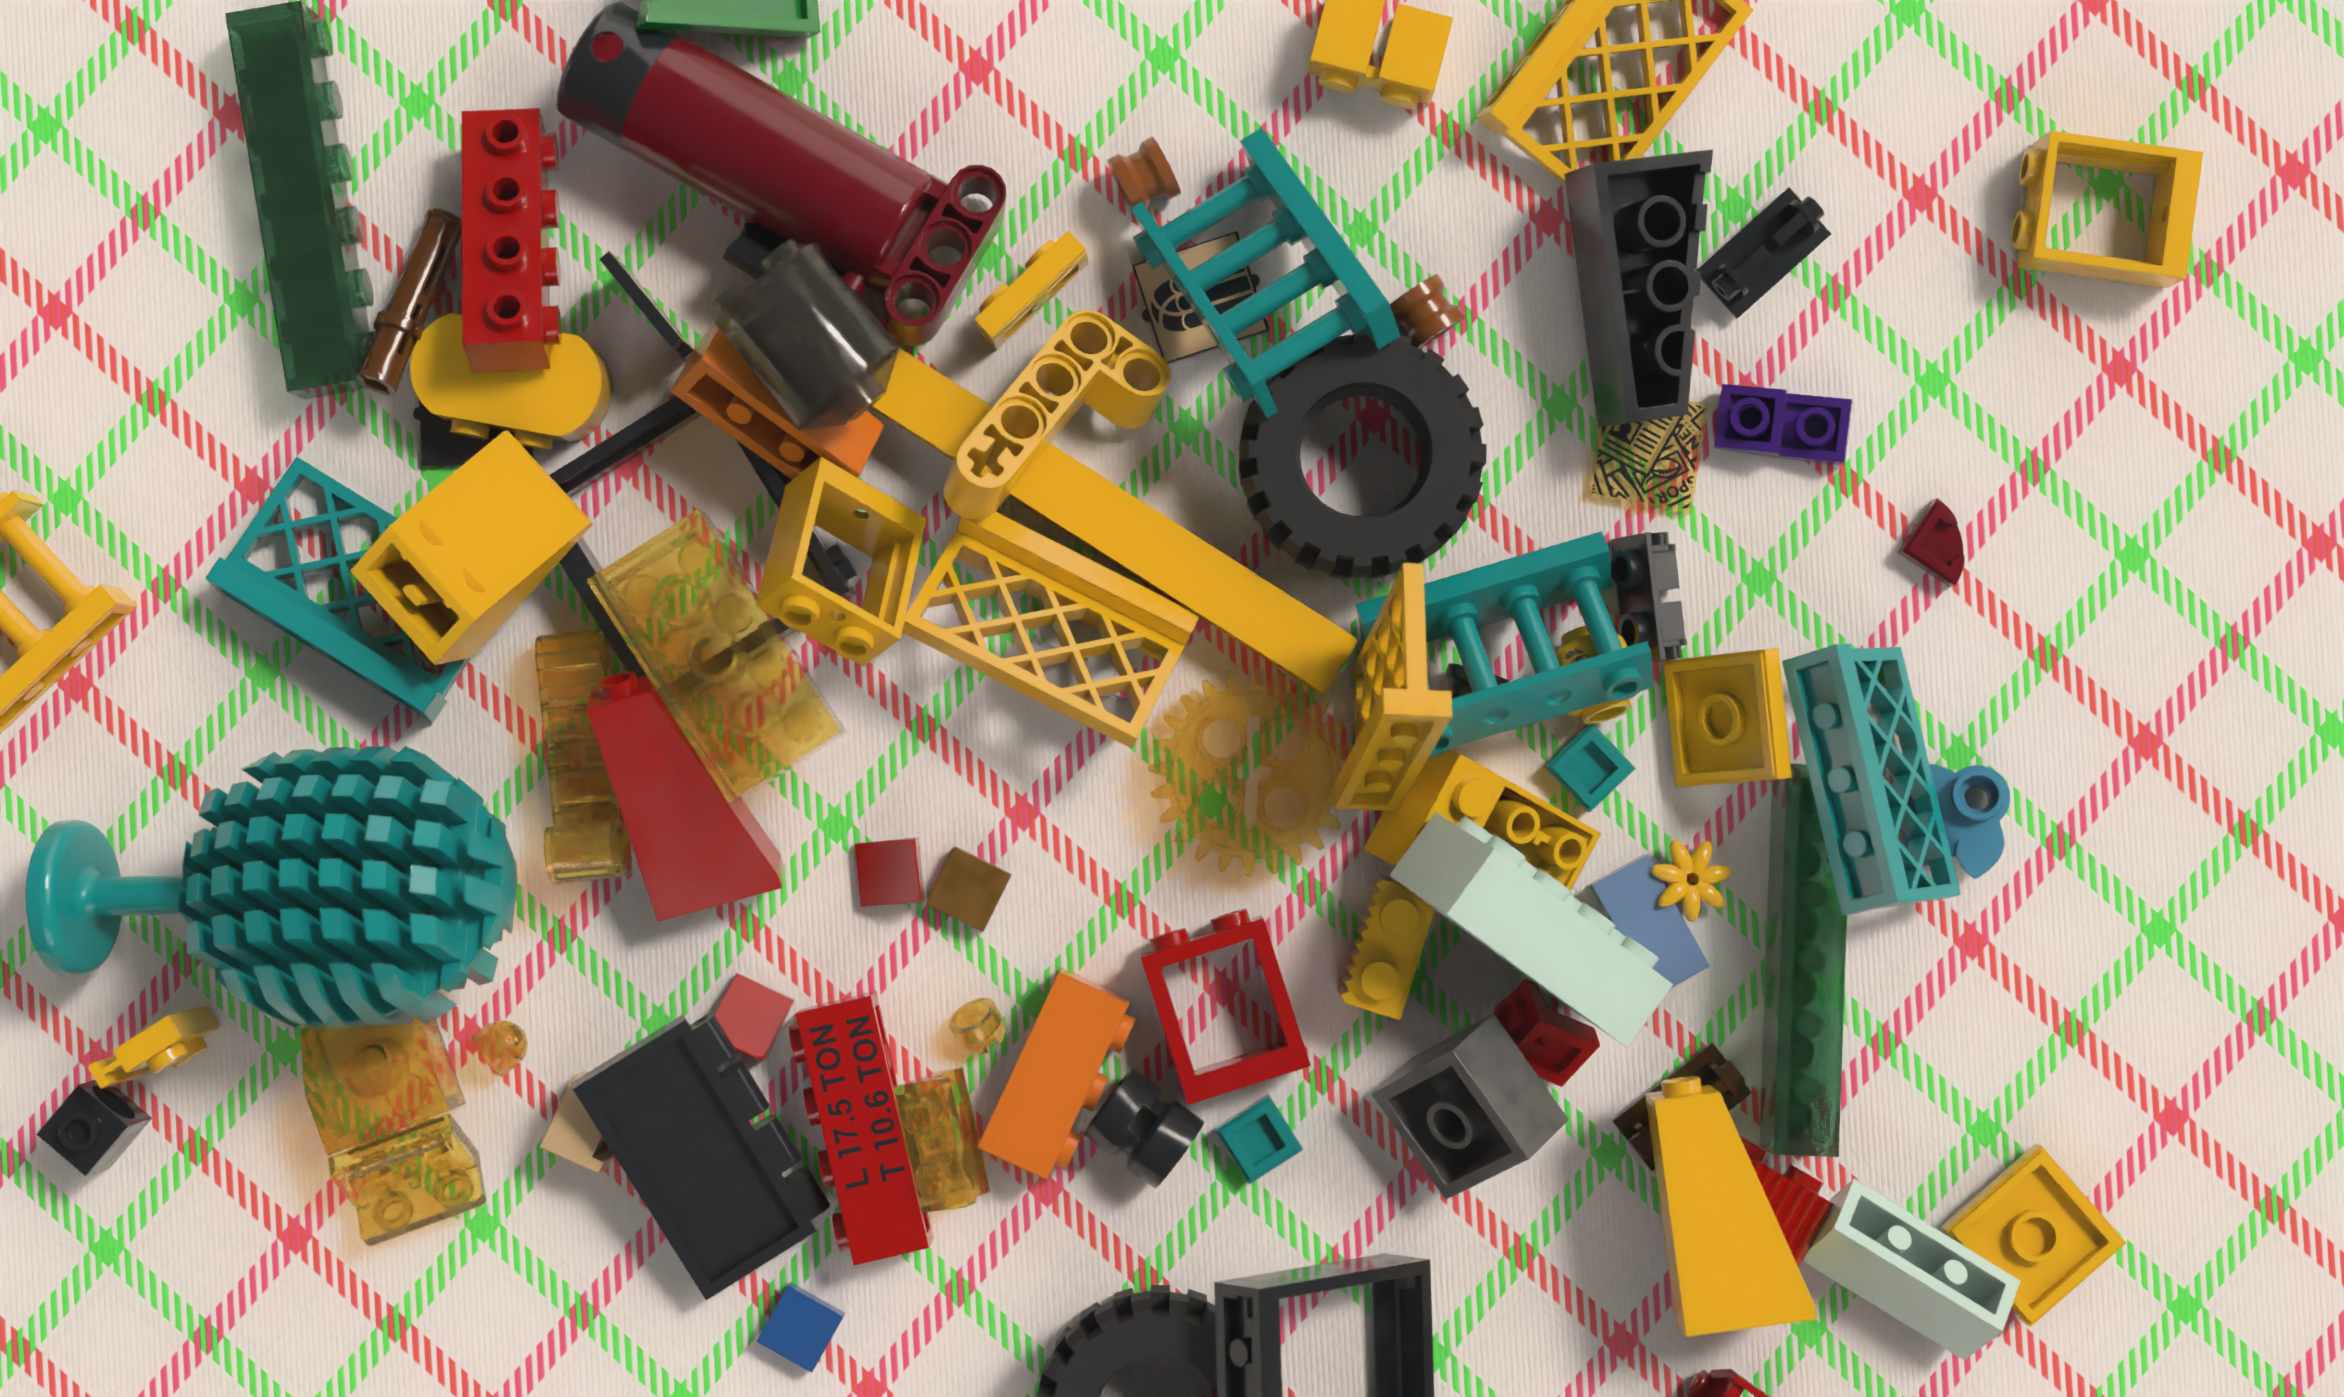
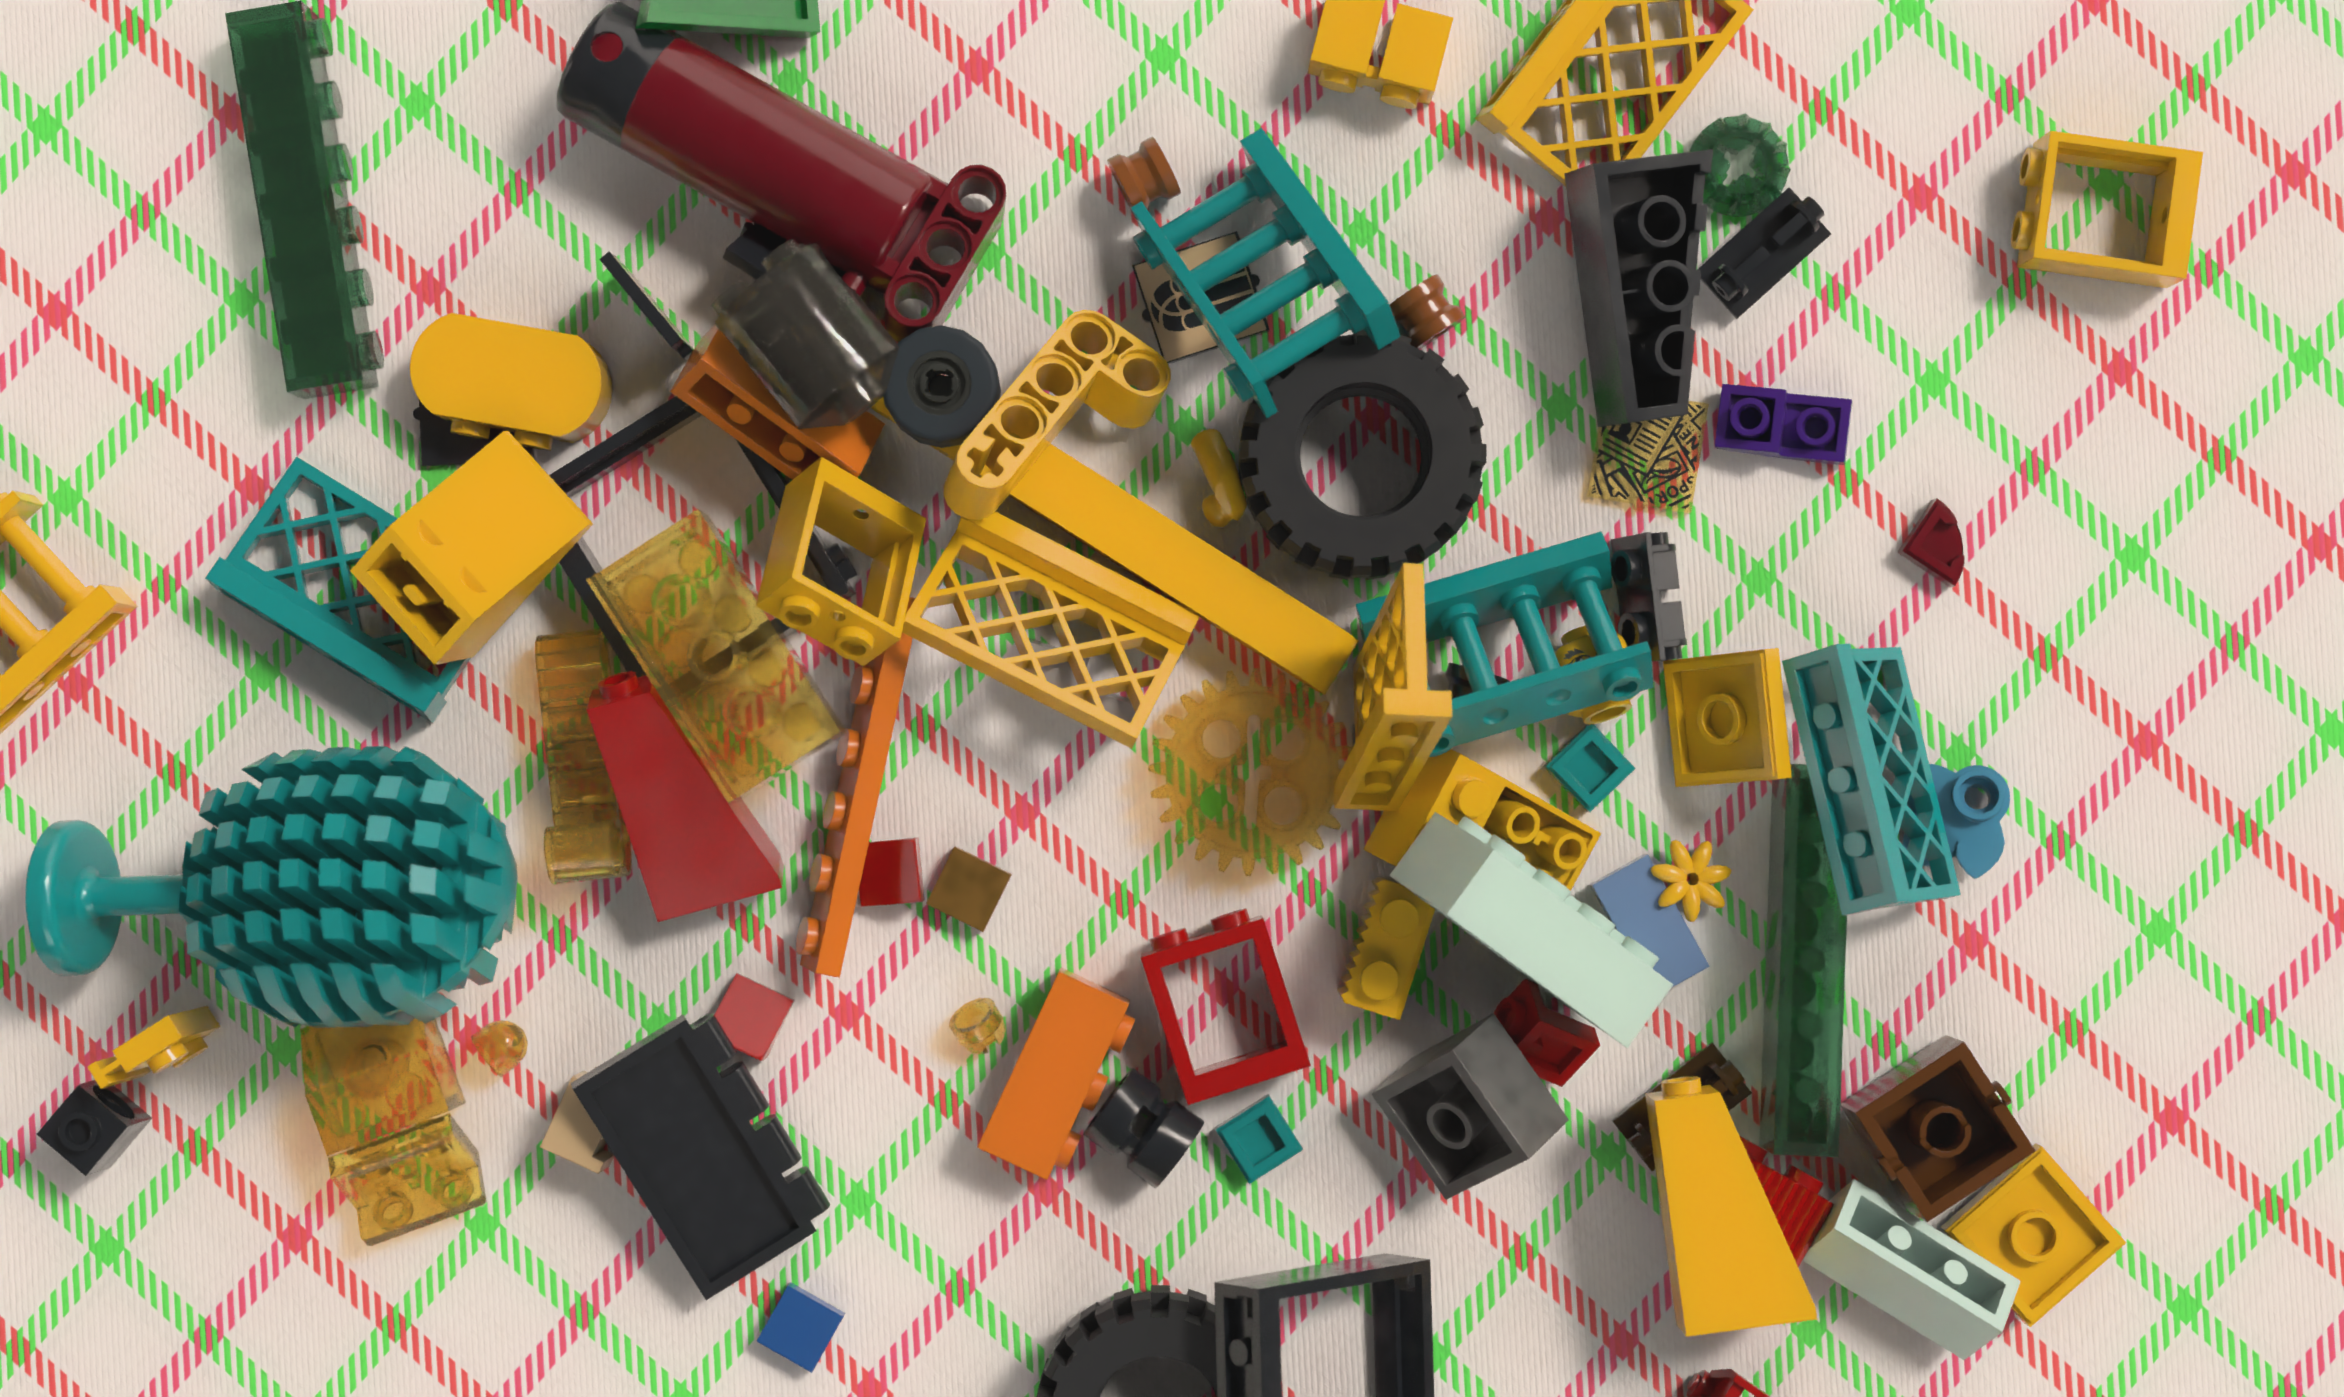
reddish brown pin [356,208,462,395] -> none
red brick [462,108,562,372] -> none
red brick [789,991,934,1266] -> none
clear yellow bracket [894,1067,990,1213] -> none
yellow plate [974,230,1089,350] -> none
none -> orange plate [796,597,915,978]
none -> black wheel [881,325,1001,448]
none -> yellow arm [1191,429,1247,528]
none -> clear green gear [1690,113,1791,217]
none -> reddish brown brick [1839,1035,2036,1222]

